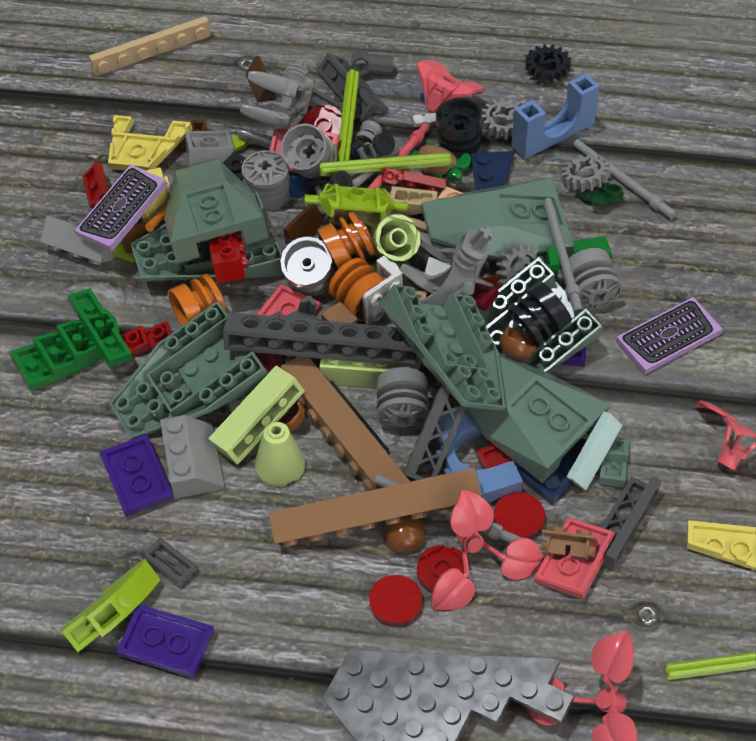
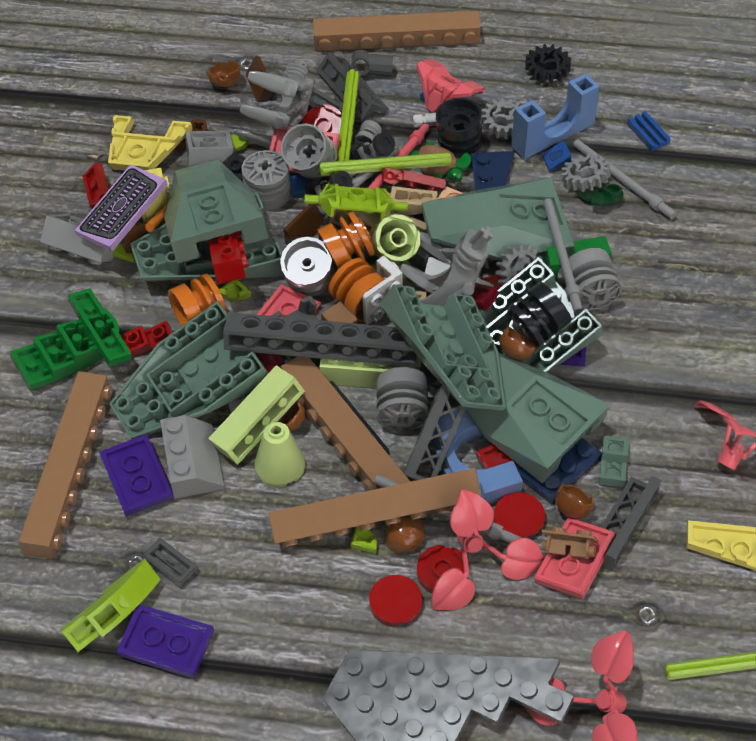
tan plate [89,16,211,76] -> none
light aqua tile [567,411,623,490] -> none
tile [616,297,723,375] -> none
none -> medium nougat brick [18,371,112,559]
none -> dark orange hair [207,60,241,88]
none -> lime tile [219,280,251,301]
none -> medium nougat brick [313,11,481,52]
none -> lime tile [351,526,377,554]
none -> blue slope [542,141,571,172]
none -> dark orange hair [555,484,595,519]
none -> blue tile [627,111,671,152]

